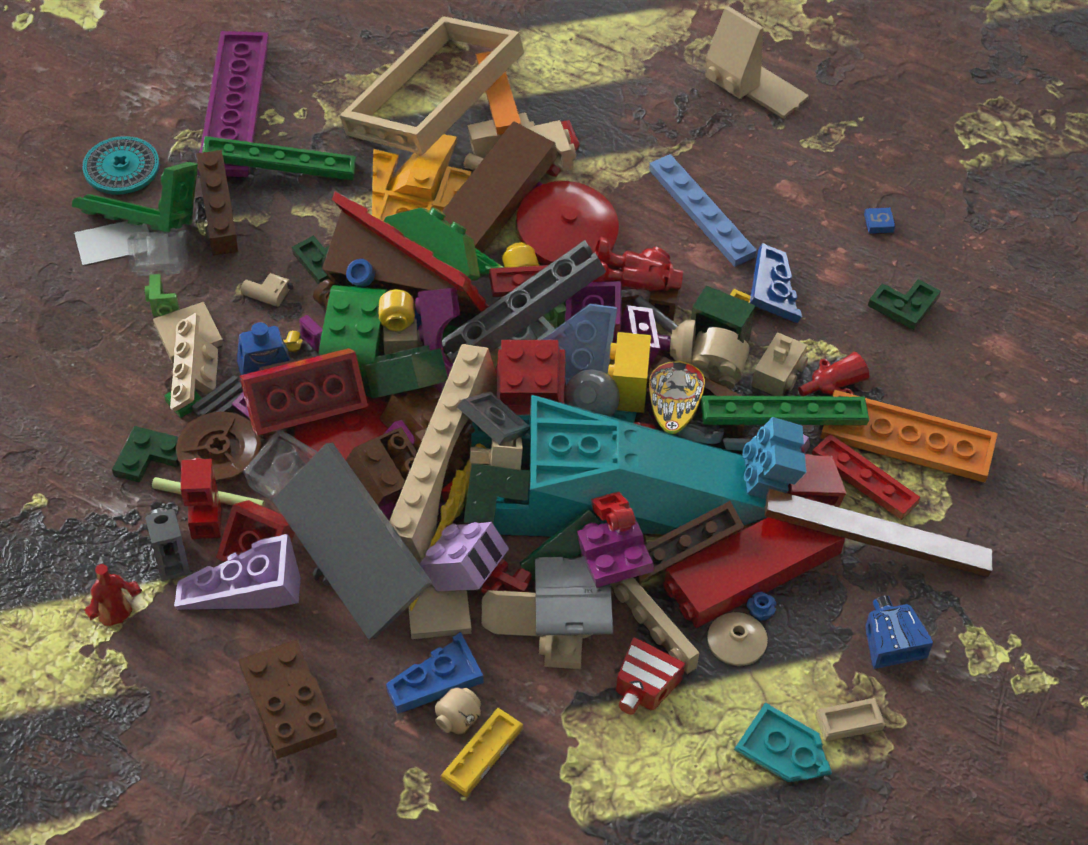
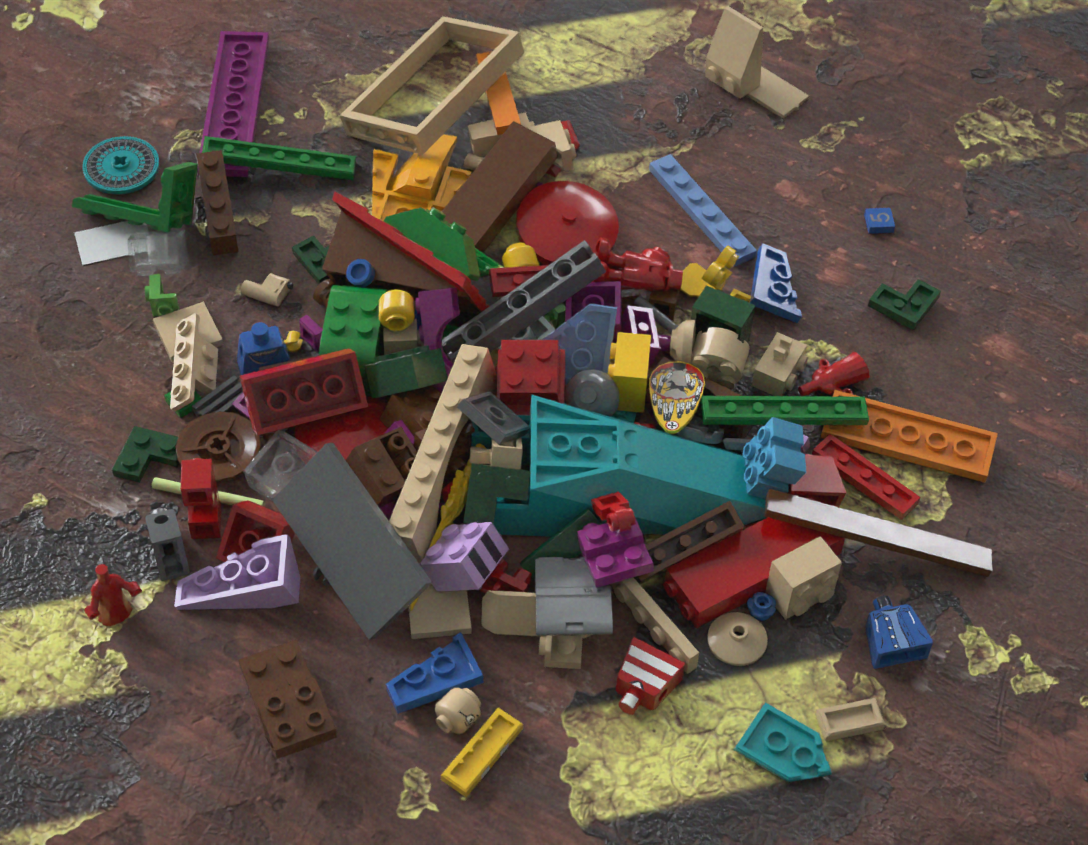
none -> yellow piece [681,245,739,297]
none -> tan brick [765,536,842,620]

